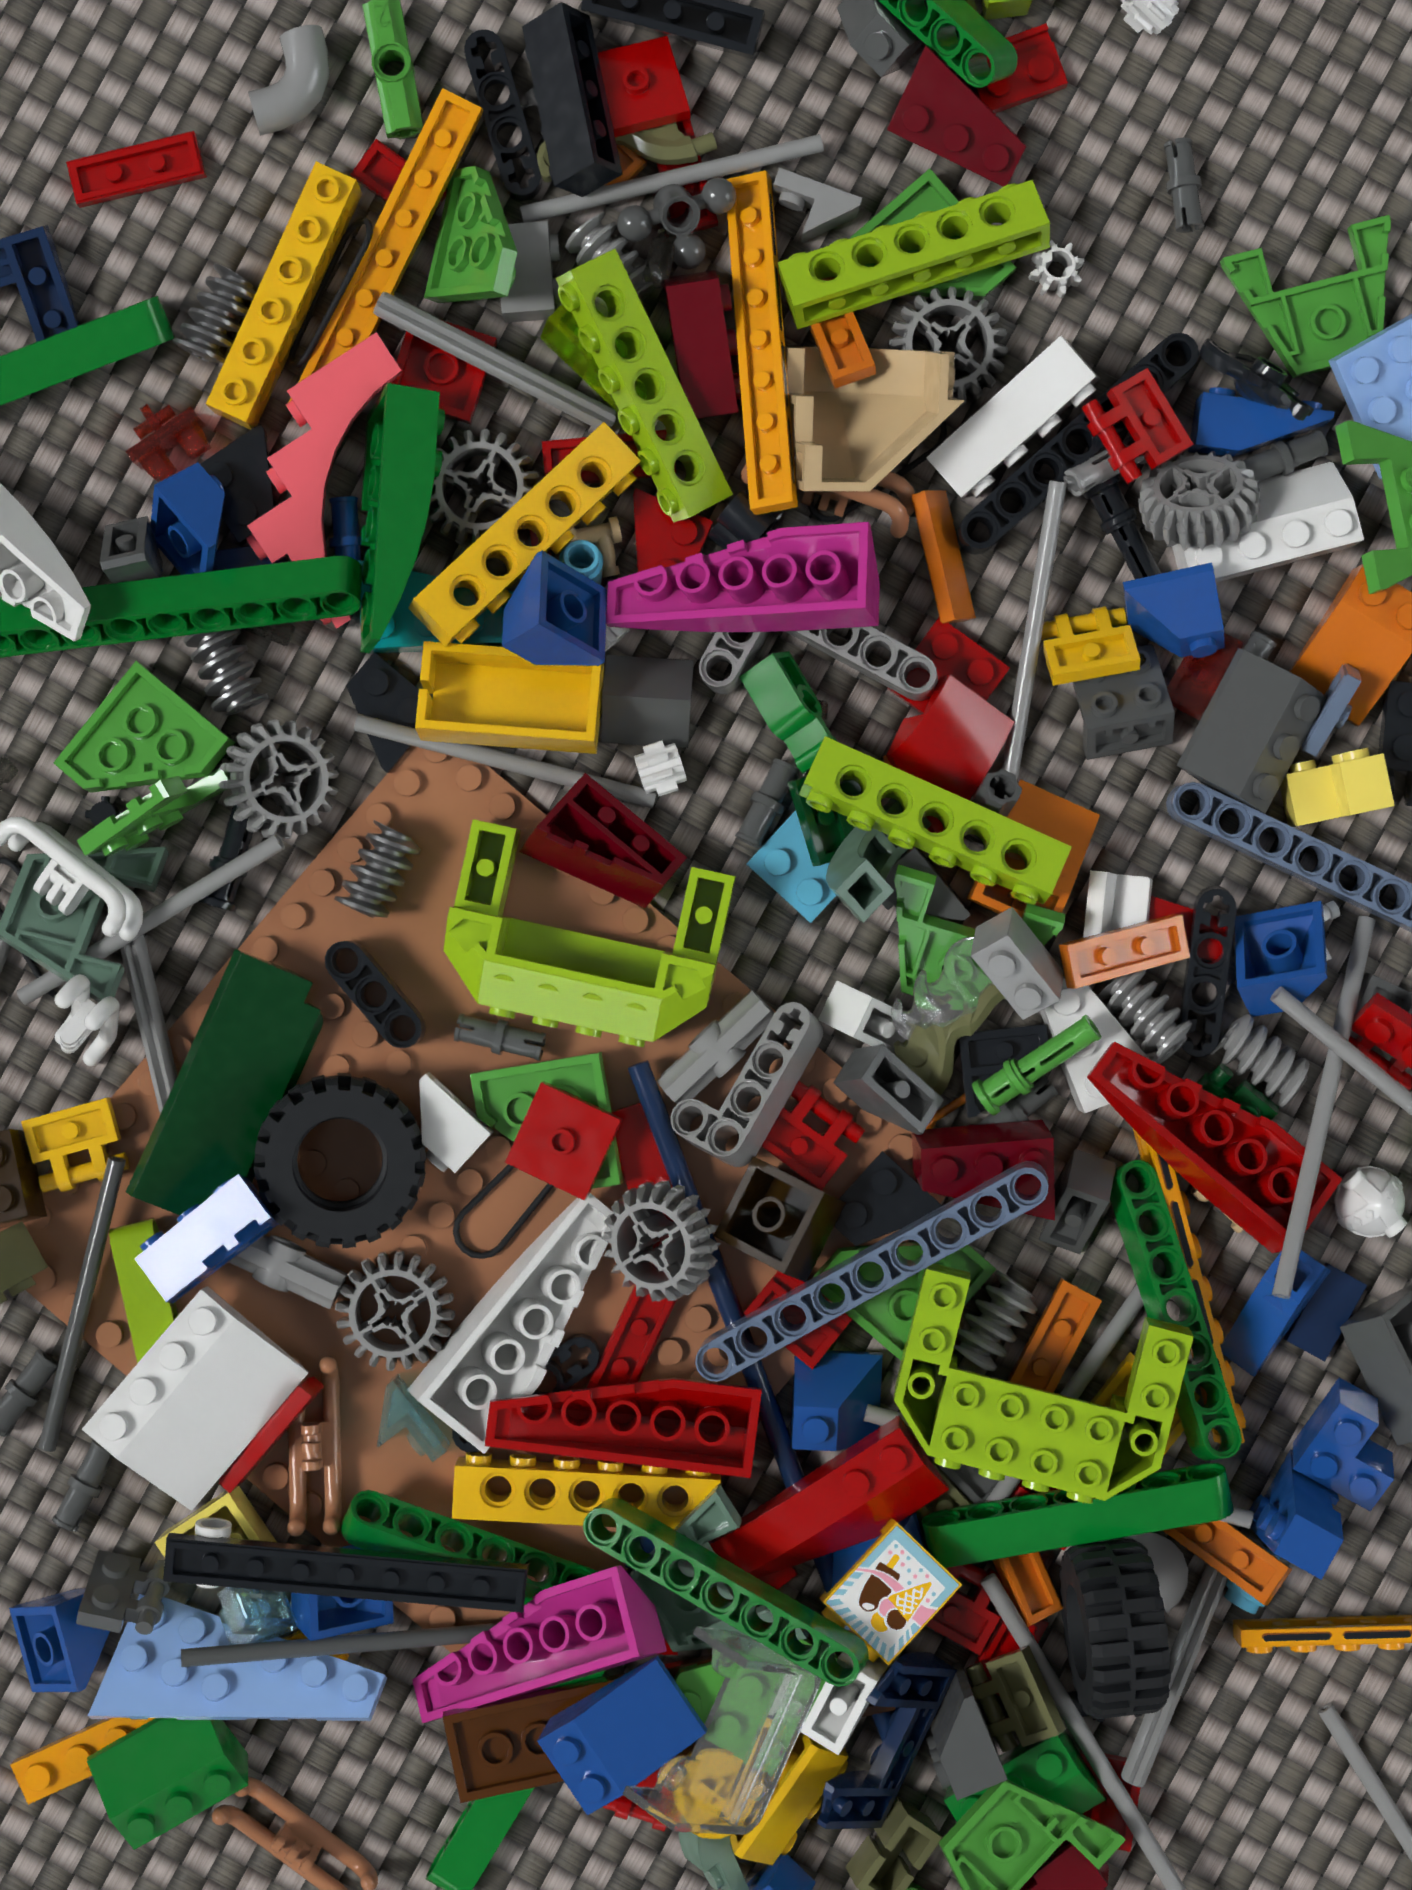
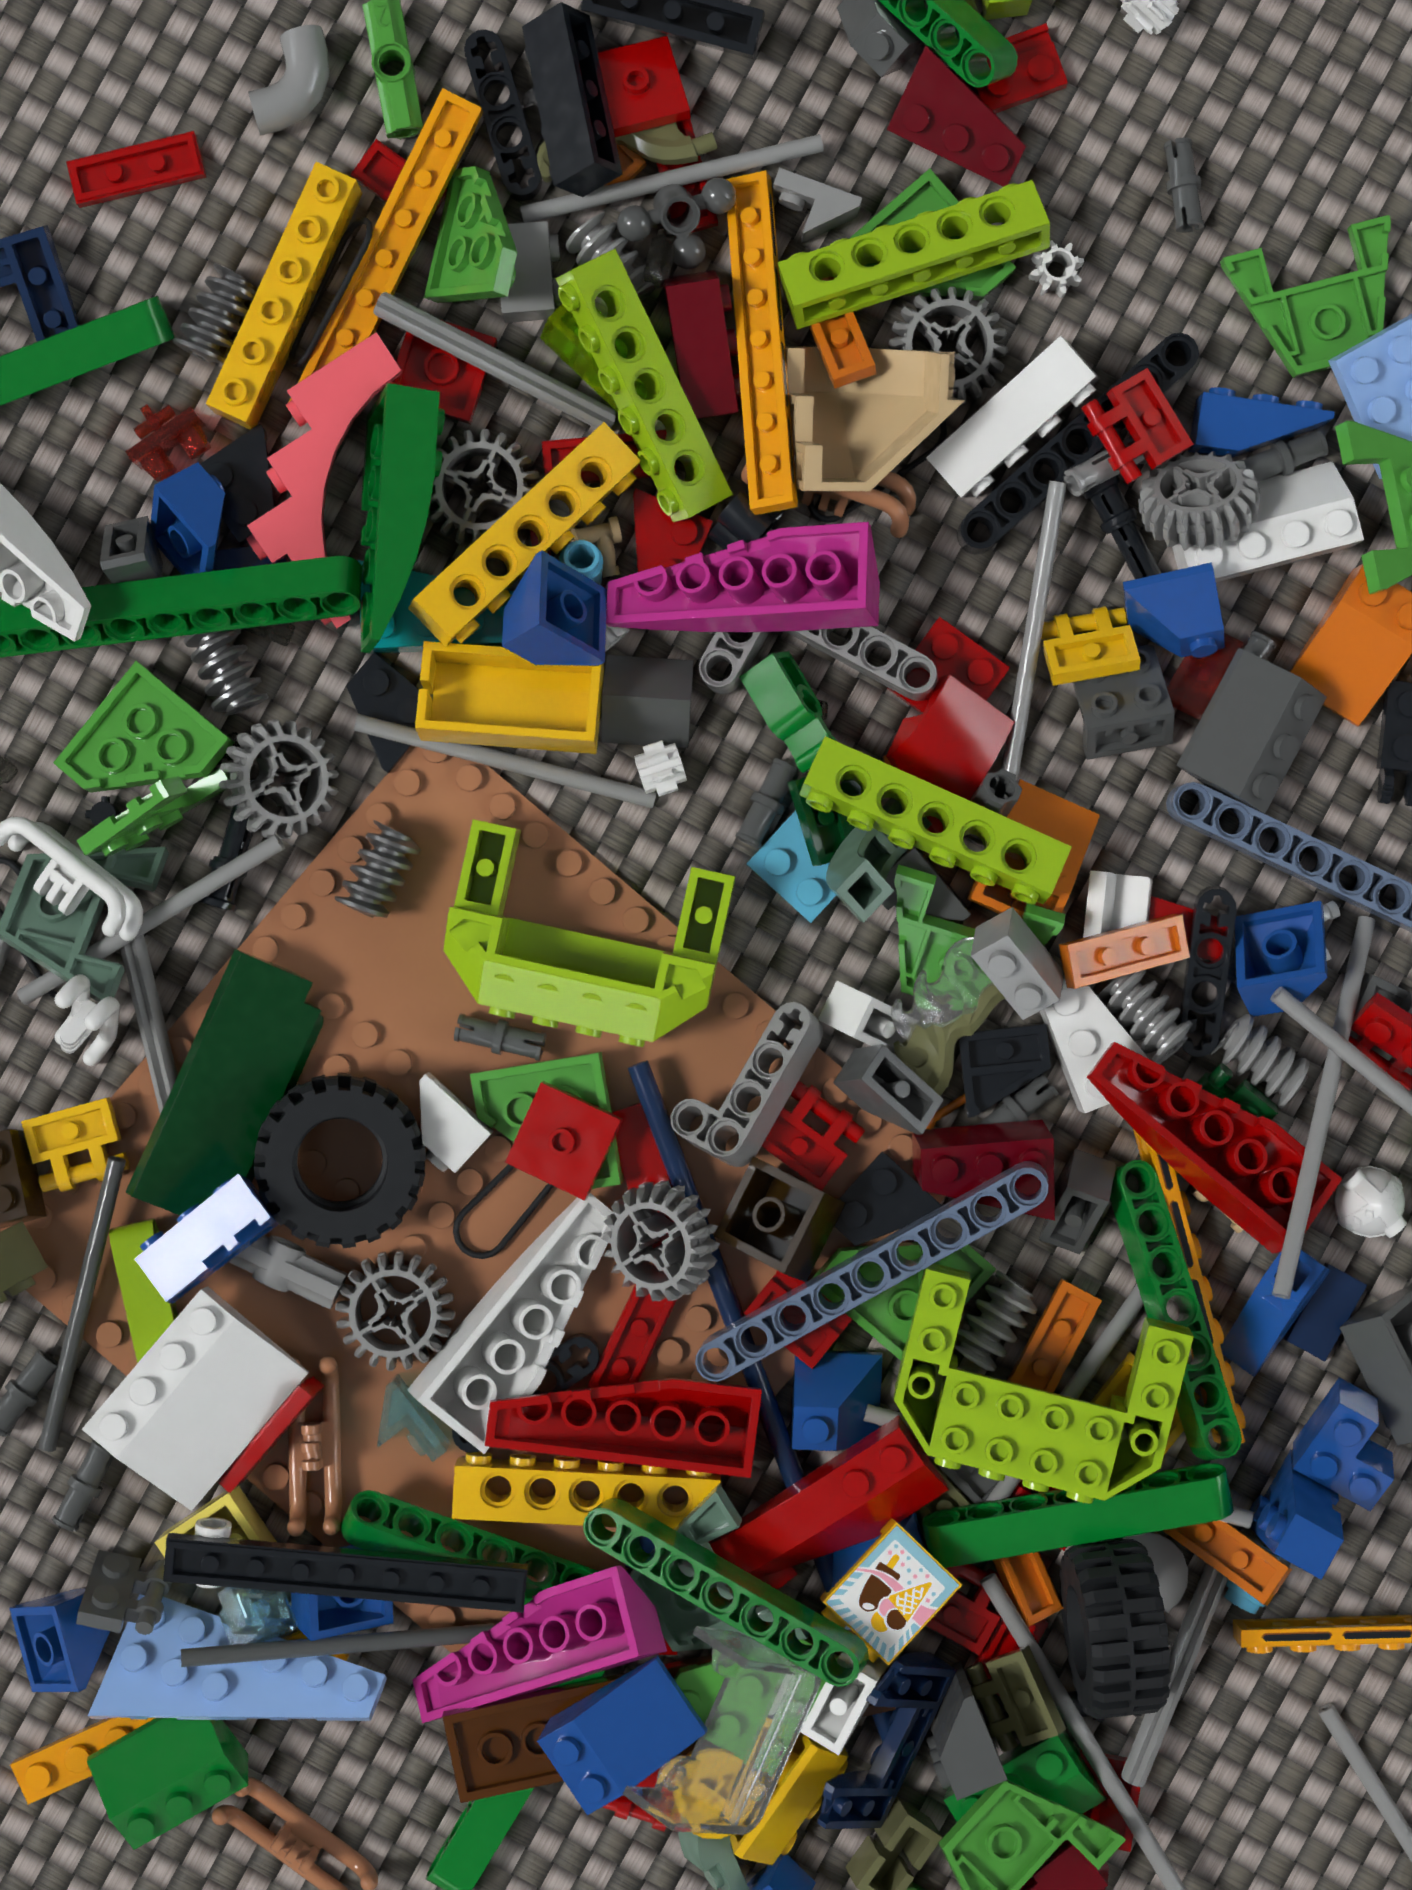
black beam [324,941,426,1048] -> none
blue pin [329,496,365,561] -> none
dark red wedge [519,773,687,908] -> none
light grey piece [656,990,775,1104] -> none
orange tile [911,490,976,624] -> none
bright green pin [972,1014,1102,1116] -> none
black animal [1199,338,1314,421] -> none
light yellow brick [1280,748,1395,827] -> none
sand blue plate [1301,663,1362,757] -> none

